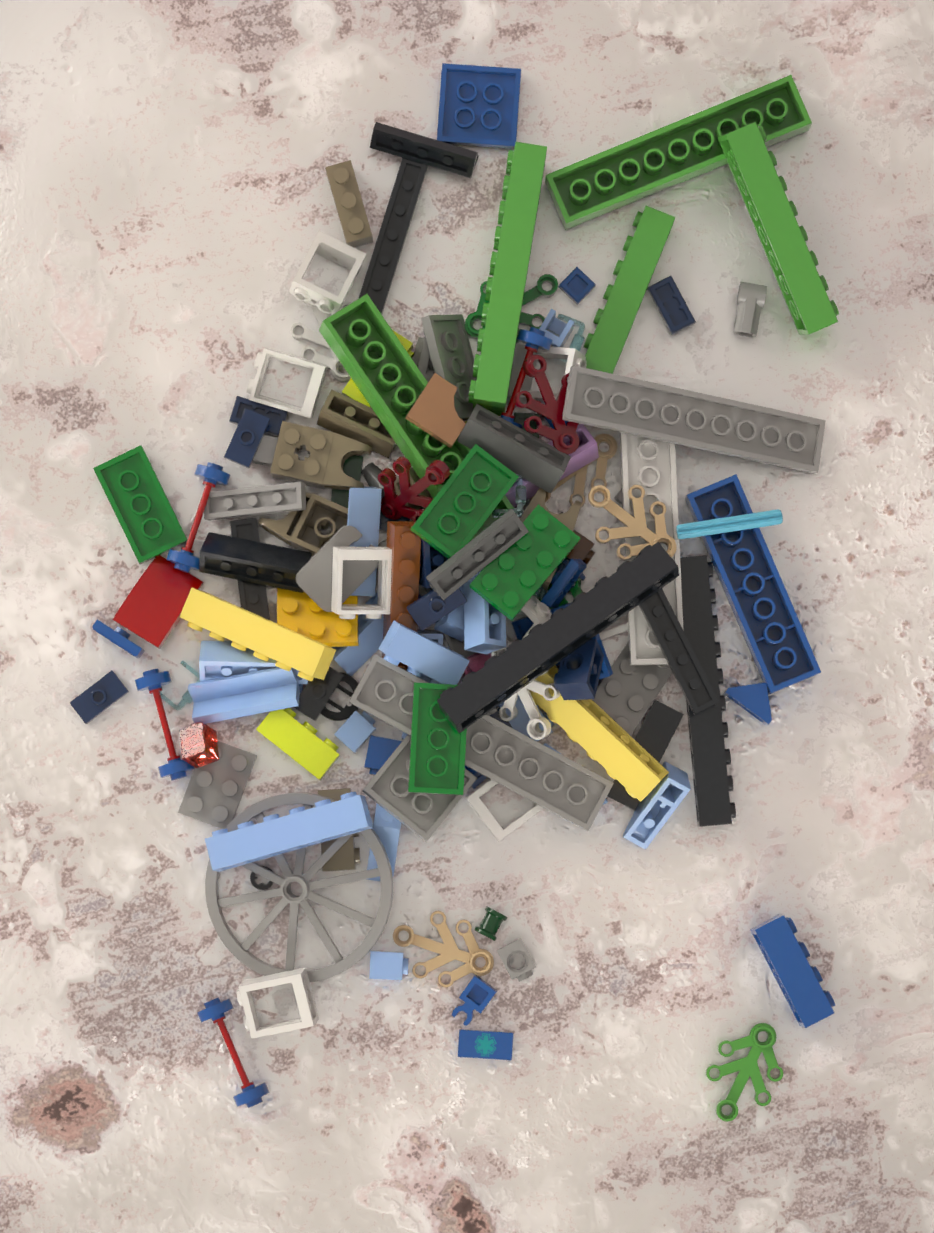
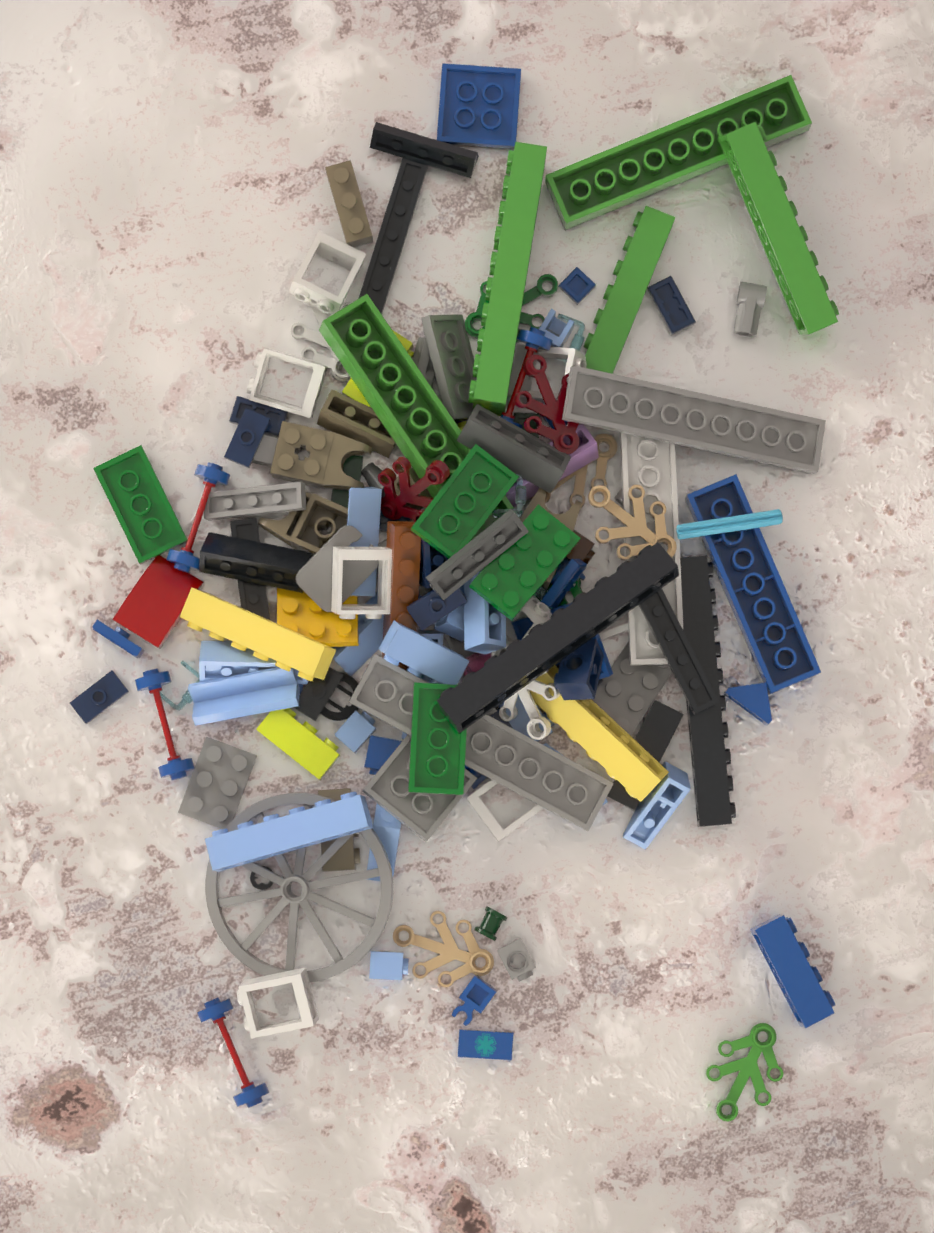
clear red brick [179,722,219,768] -> none
medium nougat tile [405,373,466,448] -> none

